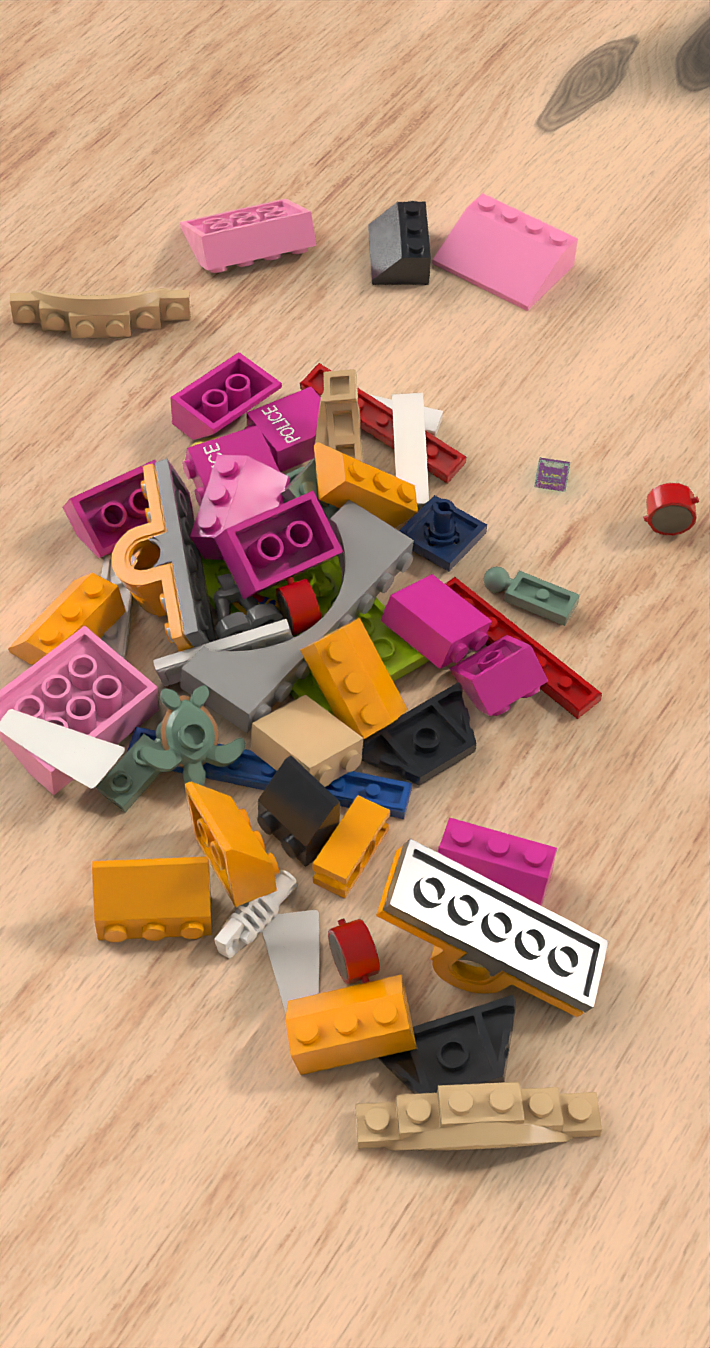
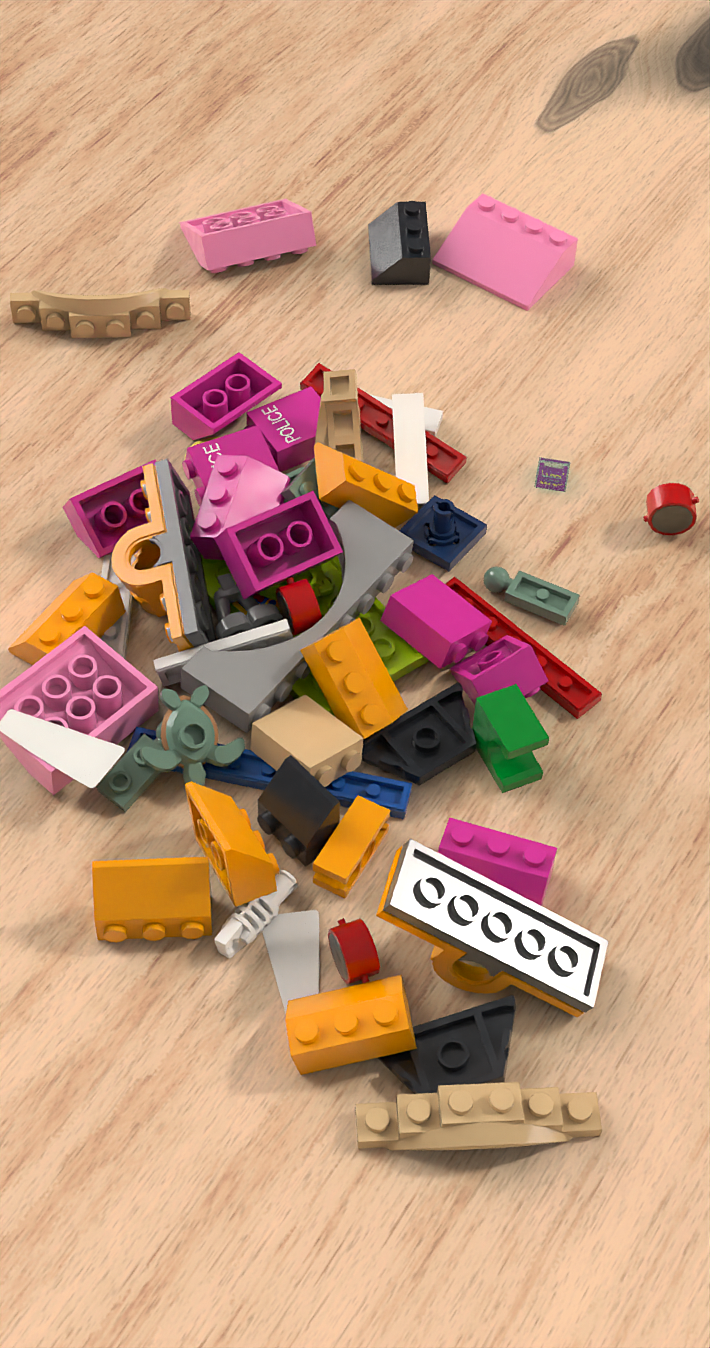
none -> green piece [472,684,549,793]

